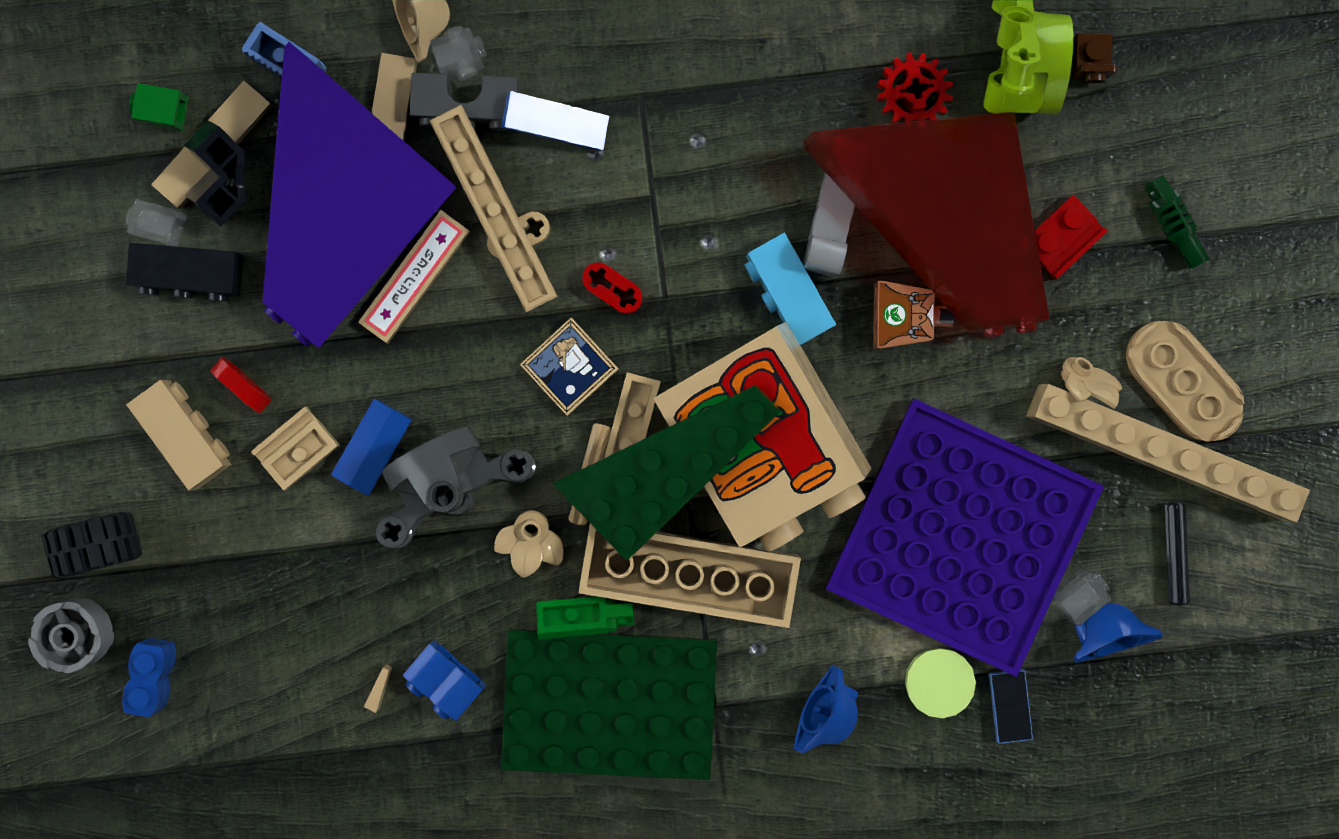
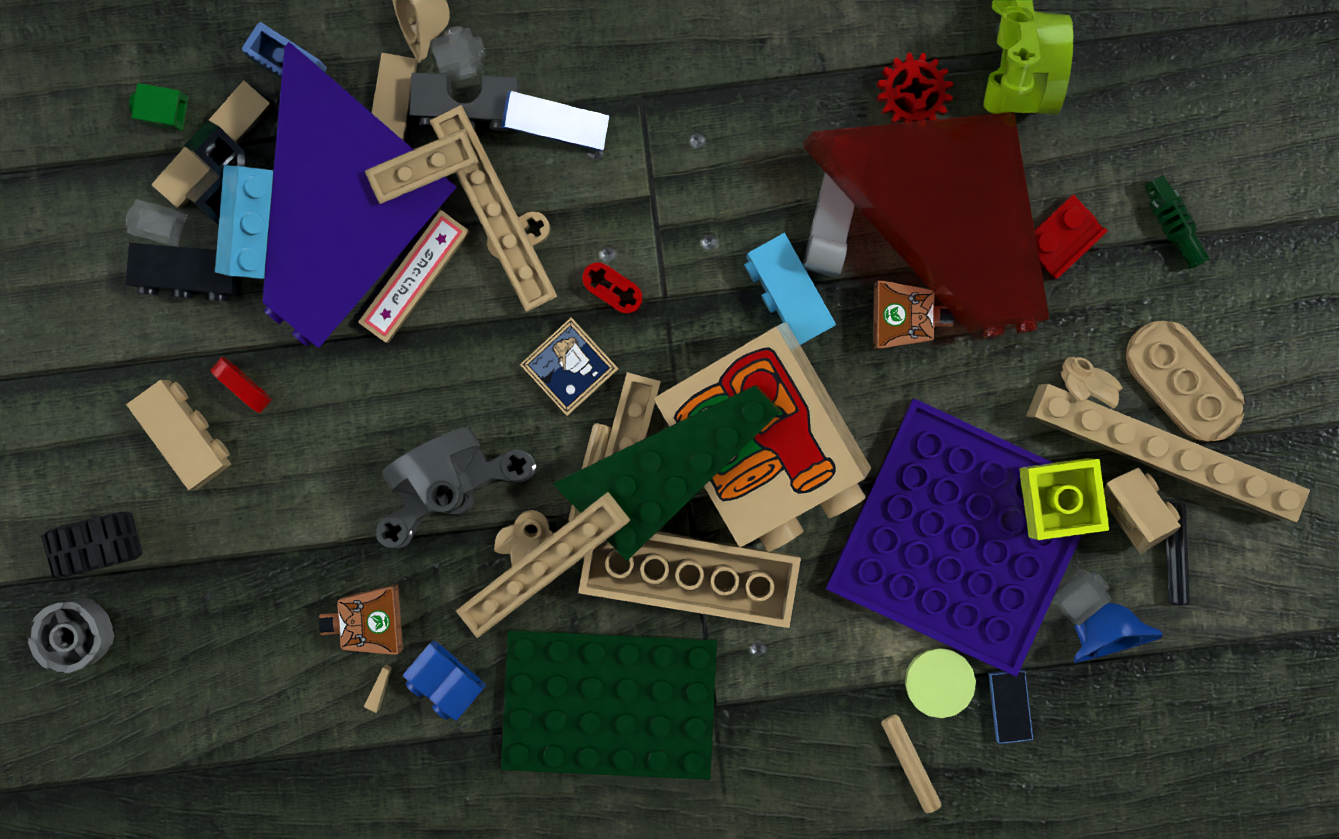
blue brick [122,638,176,717] -> none
tan plate [251,407,340,490] -> none
blue piece [331,399,412,496] -> none
green hinge [536,596,634,639] -> none
blue hat [793,665,858,753] -> none
reddish brown bracket [1073,33,1116,84] -> none
none -> medium azure brick [215,165,273,279]
none -> torso [319,584,403,655]
none -> tan tile [365,129,479,204]
none -> tan tile [456,492,630,638]
none -> tan axle [882,714,941,814]
none -> neon yellow brick [1019,458,1109,540]
none -> tan slope [1104,468,1181,555]

